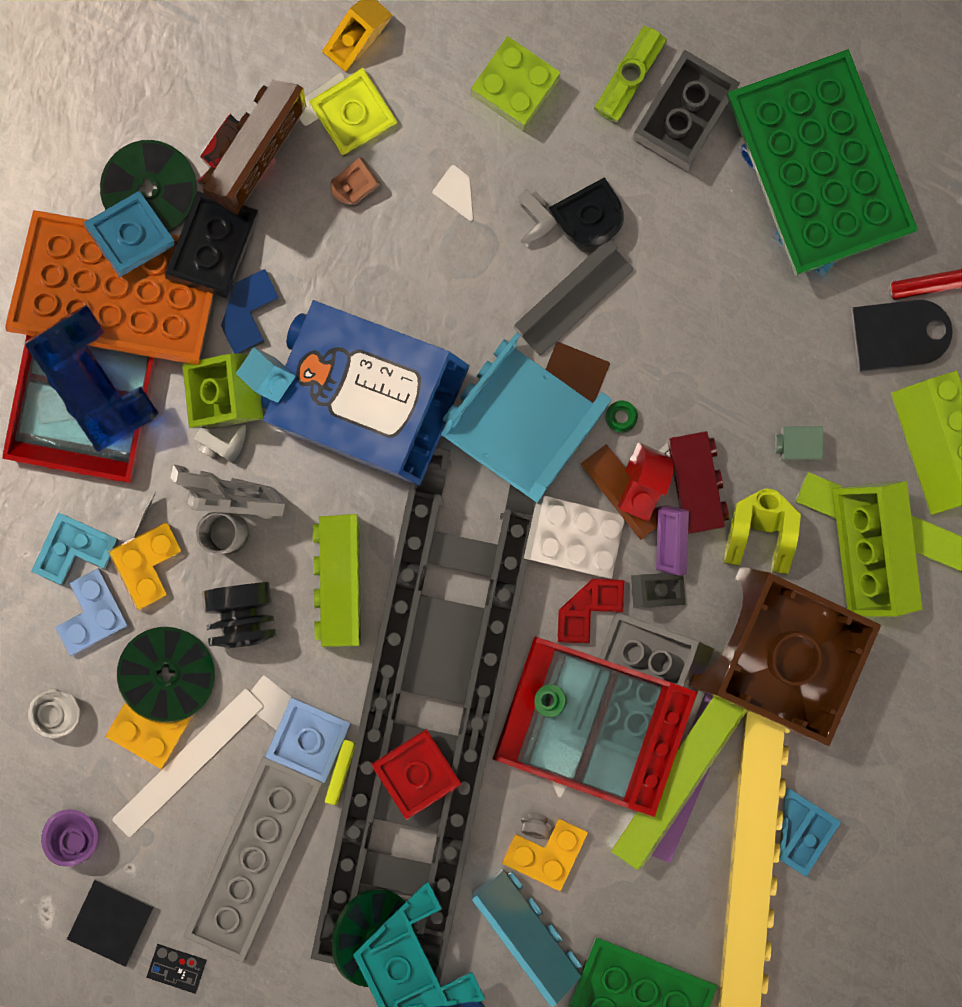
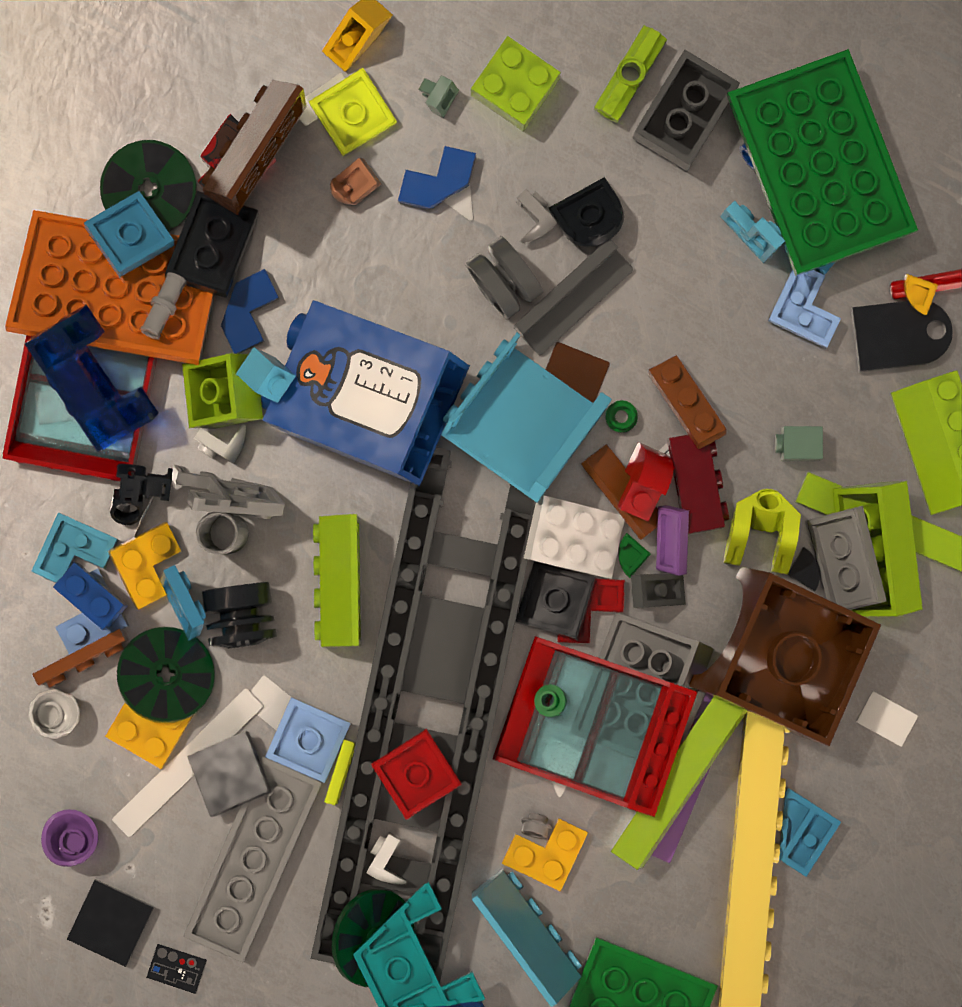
none -> dark orange plate [32,629,129,688]
none -> blue brick [53,562,128,630]
none -> black piece [110,463,173,525]
none -> light grey pin [140,272,187,339]
none -> dark azure plate [160,565,206,640]
none -> tile [187,731,272,817]
none -> white plate [366,832,407,884]
none -> blue tile [398,146,476,210]
none -> sand green tile [418,75,459,118]
none -> dark grey wheel [465,236,544,320]
none -> black tile [515,561,597,641]
none -> green tile [618,533,651,579]
none -> dark orange plate [649,355,726,450]
none -> medium azure plate [720,201,785,263]
none -> light blue plate [768,269,841,349]
none -> black tile [787,547,820,591]
none -> light grey tile [807,506,887,610]
none -> white sticker [856,691,918,747]
none -> yellow tile [904,274,938,315]

